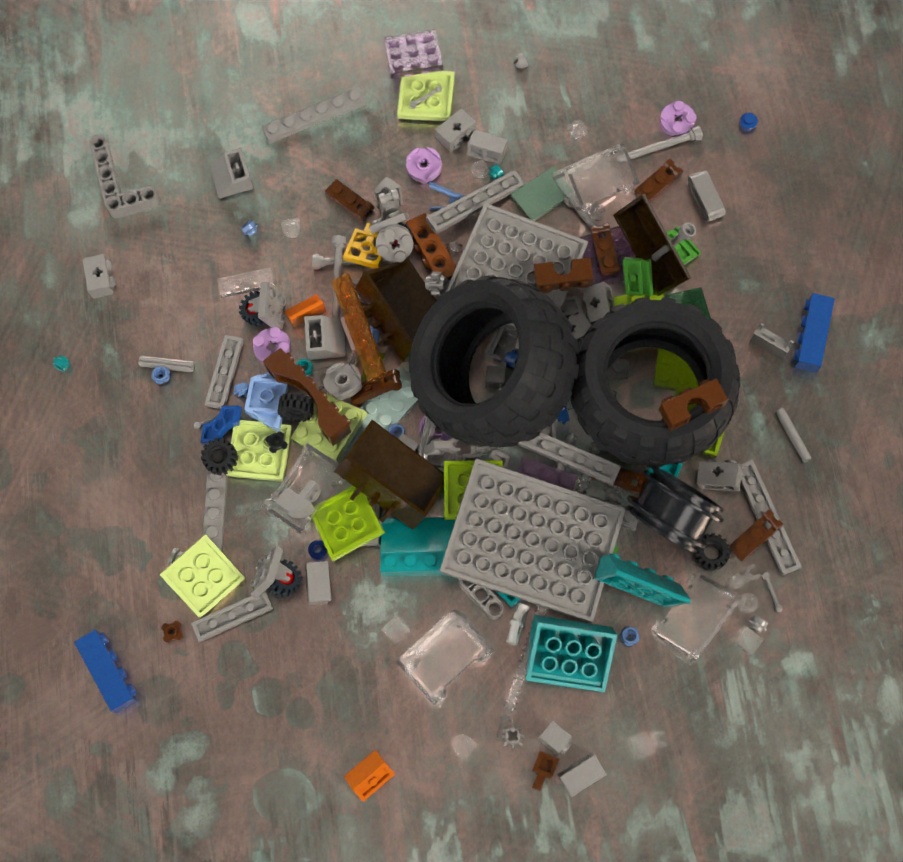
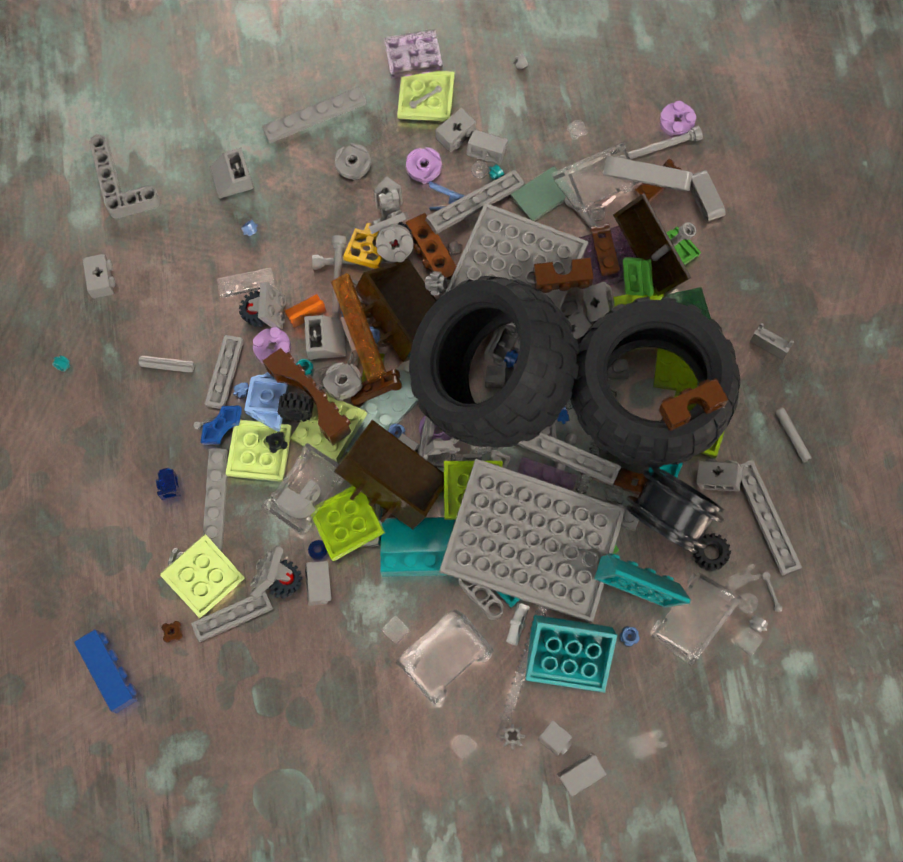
medium blue plate [152,366,170,384] -> none
black tyre [201,438,238,475] -> none
clear tile [281,218,301,238] -> none
reddish brown plate [325,179,375,221] -> none
orange panel [344,750,395,802] -> none
reddish brown plate [532,751,559,791] -> none
reddish brown plate [730,510,784,562] -> none
blue plate [740,113,758,130] -> none
blue brick [793,293,835,373] -> none
none -> clear blue brick [156,468,181,500]
none -> light grey plate [335,144,371,180]
none -> light grey beam [603,156,693,191]

